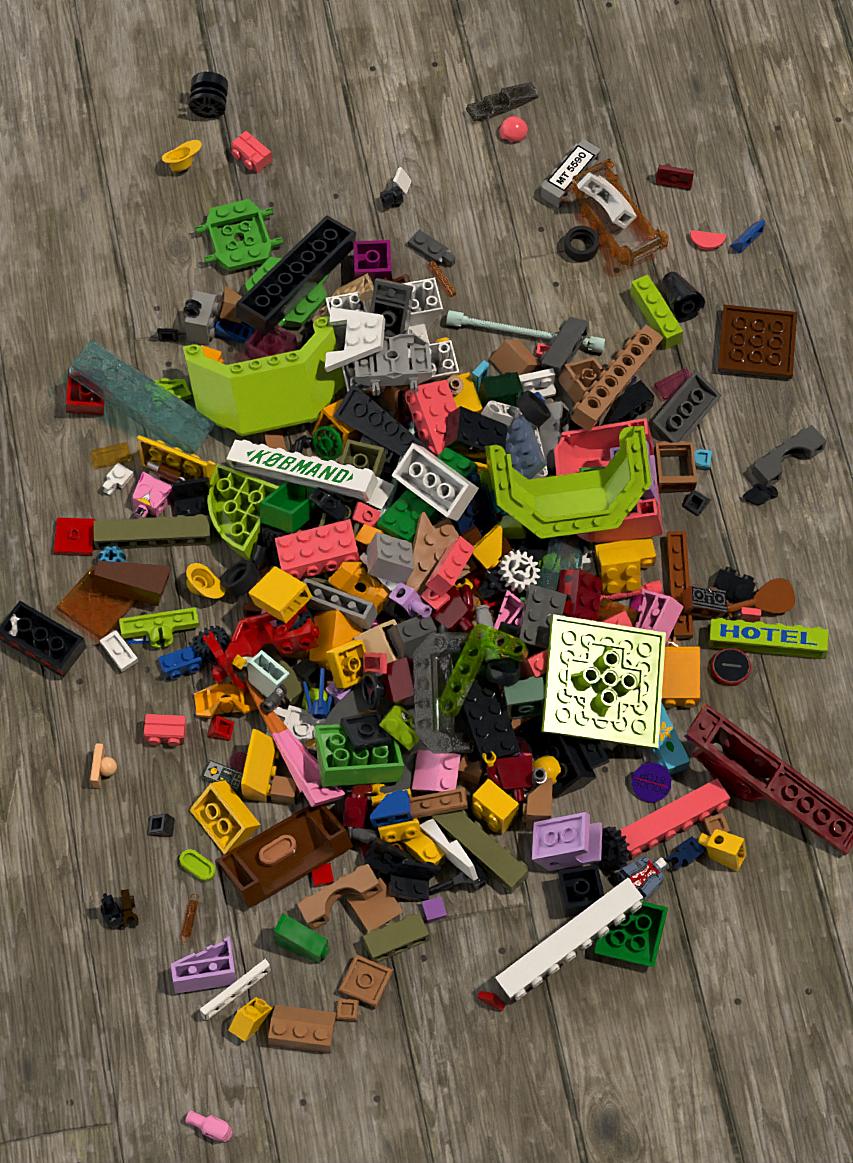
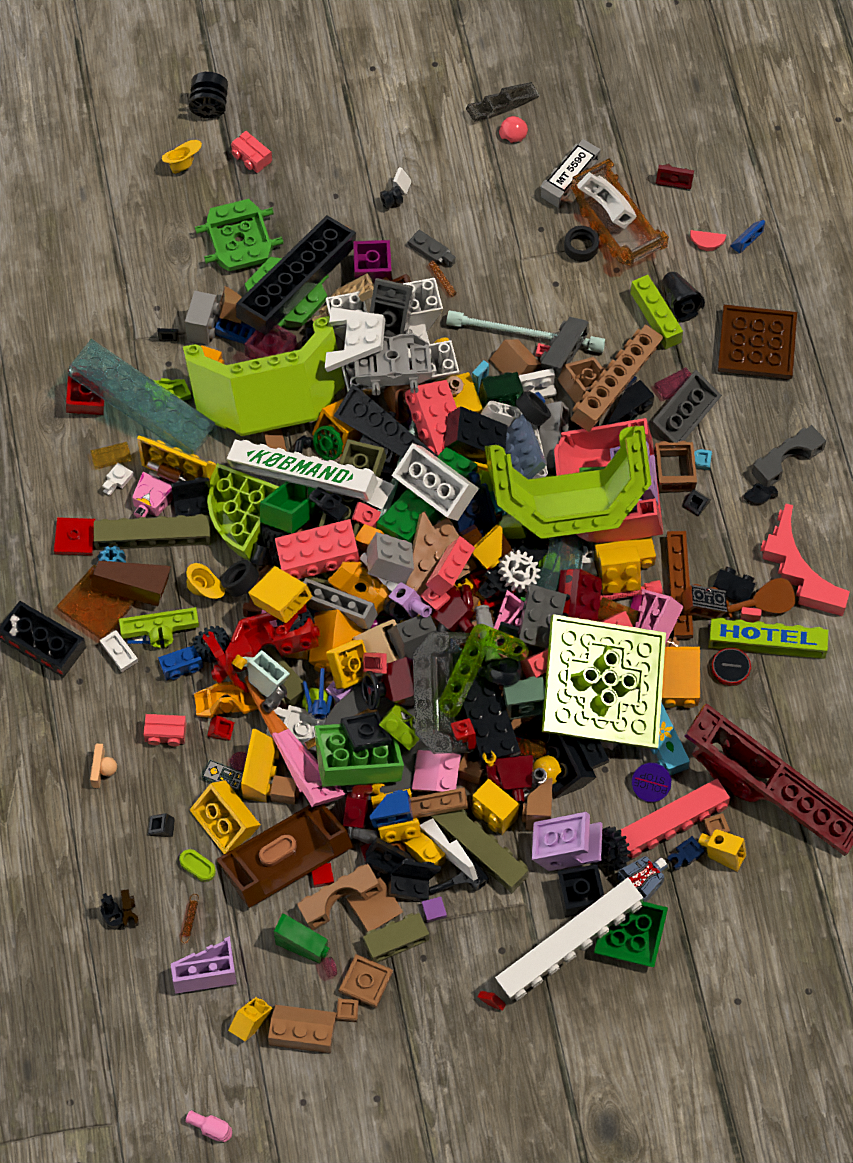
black bush [183,299,202,316] -> none
white tile [200,959,271,1021] -> none
pearl dark grey brick [292,658,326,689] -> none
none -> clear pink tile [323,956,337,978]
none -> red bracket [451,718,477,750]
none -> clear orange brick [518,739,546,759]
none -> coral arch [760,504,850,616]

